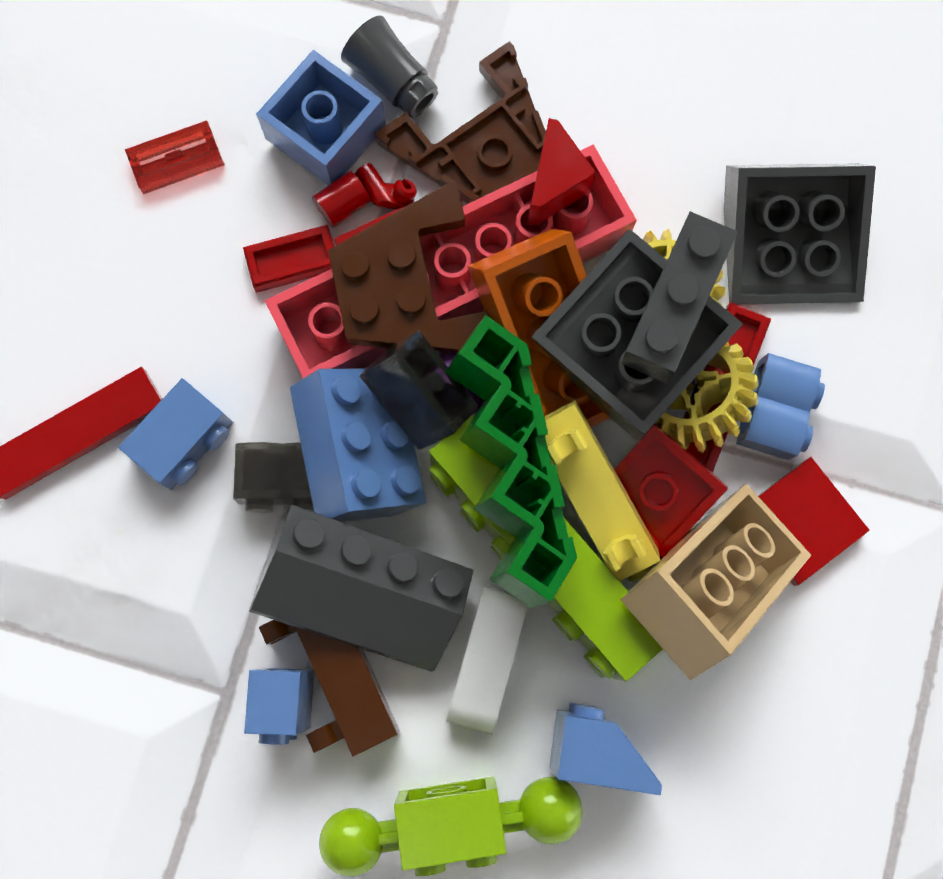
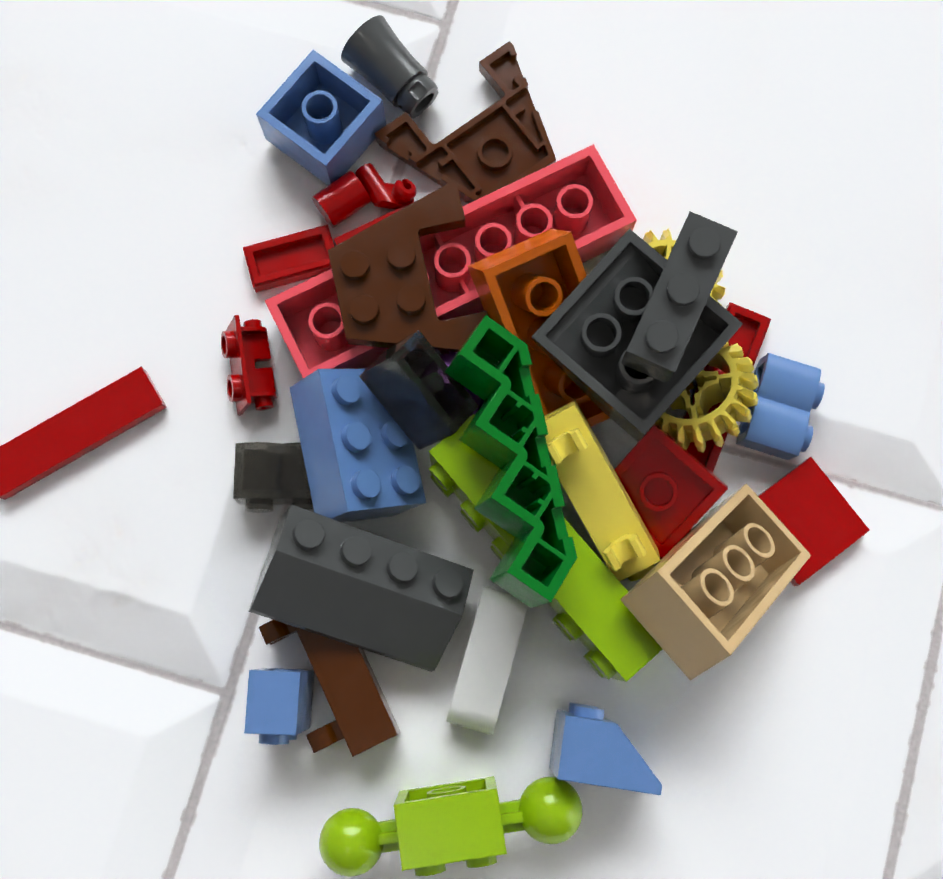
medium blue brick [118,378,233,490] -> none
clear red tile [125,120,225,195] -> none
red slope [528,118,596,225] -> none
dark grey slope [724,163,876,304] -> none
none -> red hinge [221,315,277,416]

